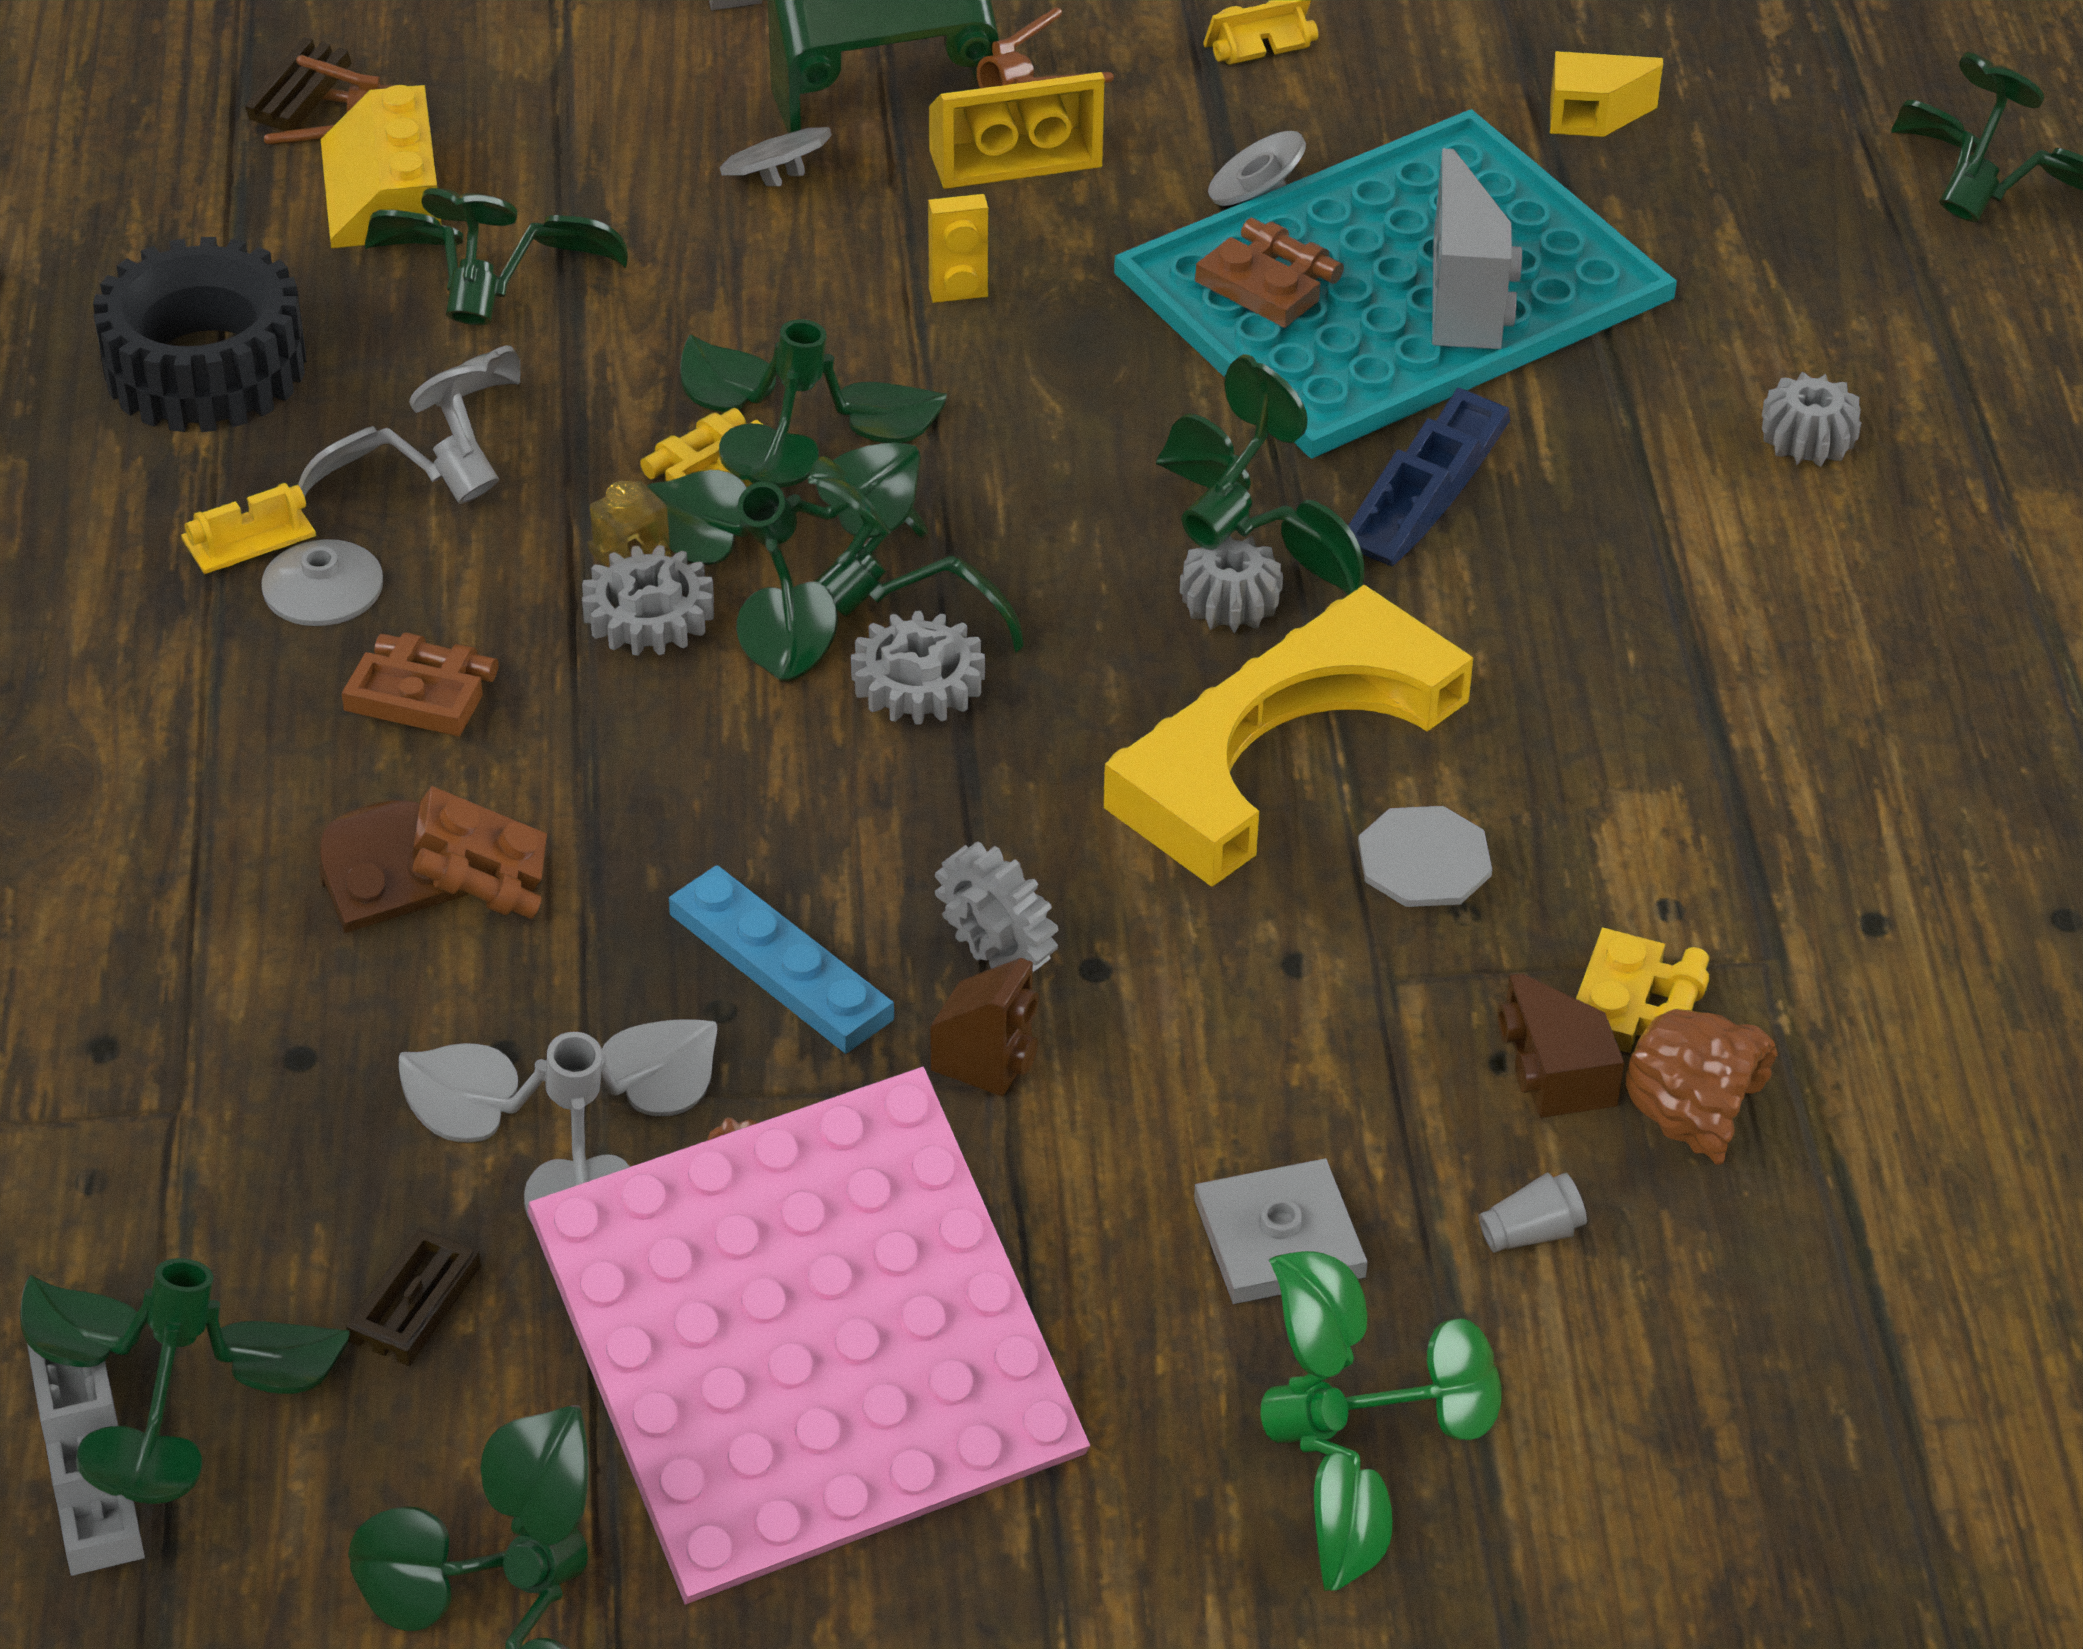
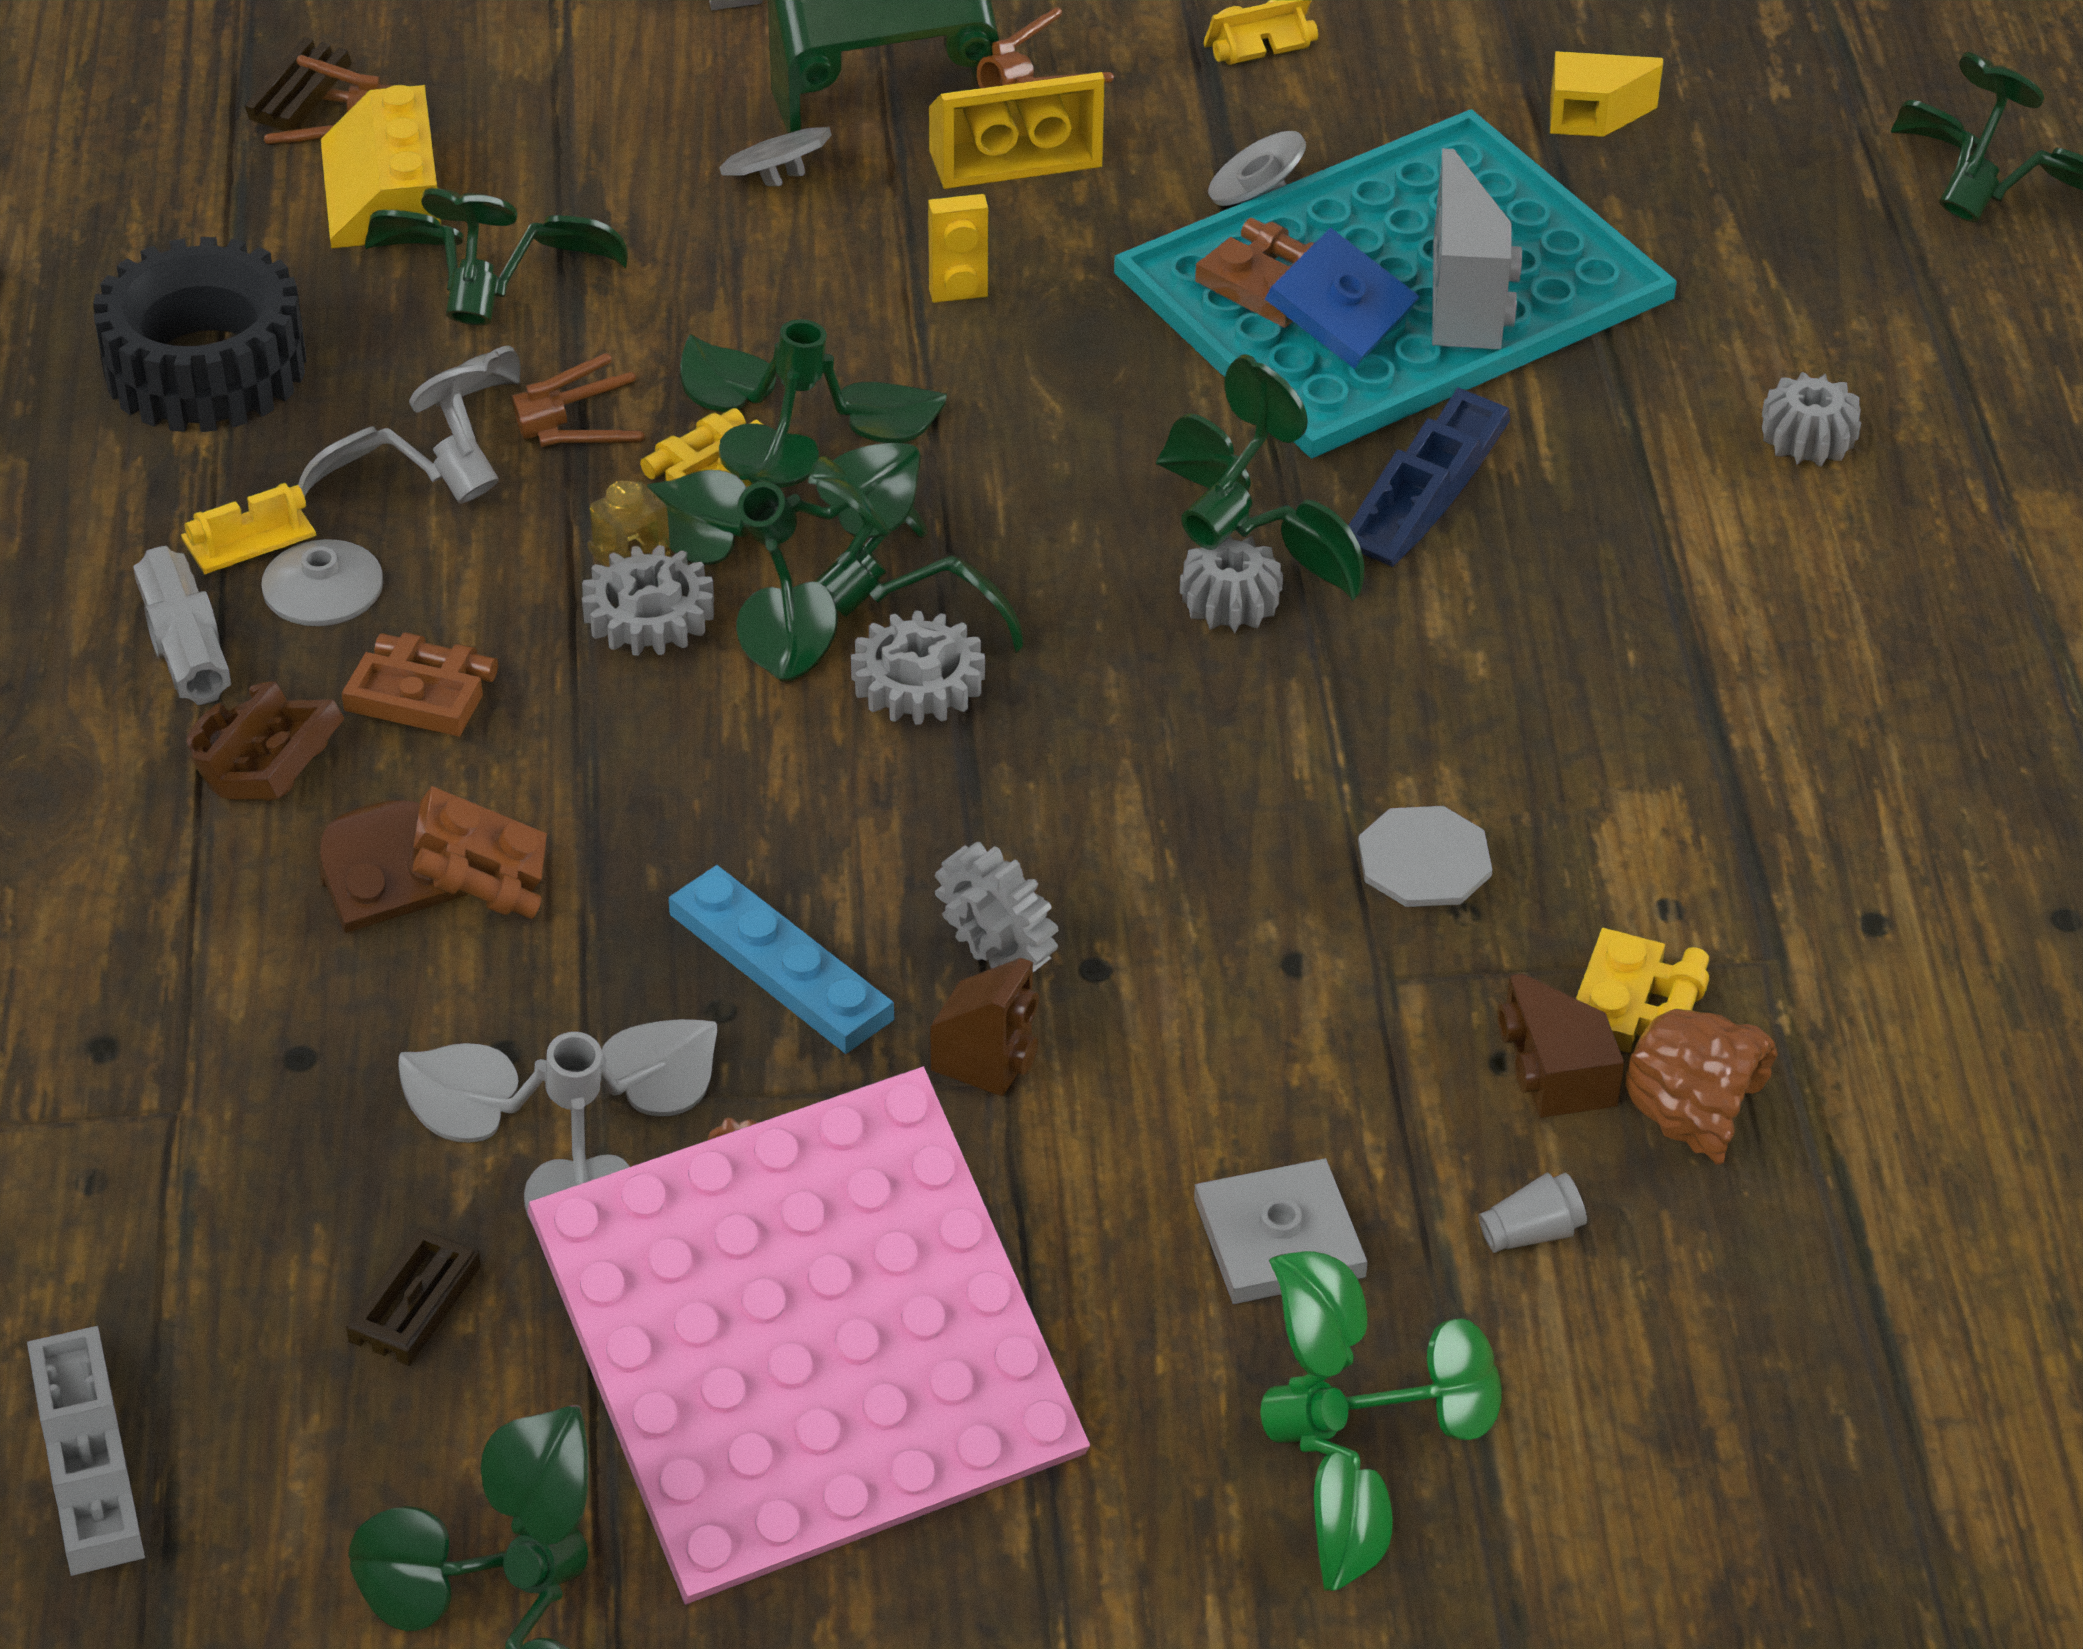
dark green plant [20,1258,350,1504] -> none
yellow arch [1104,585,1473,887] -> none
none -> light grey piece [133,546,231,705]
none -> reddish brown slope [186,681,345,801]
none -> dark orange plant [511,353,645,448]
none -> blue plate [1265,227,1420,369]

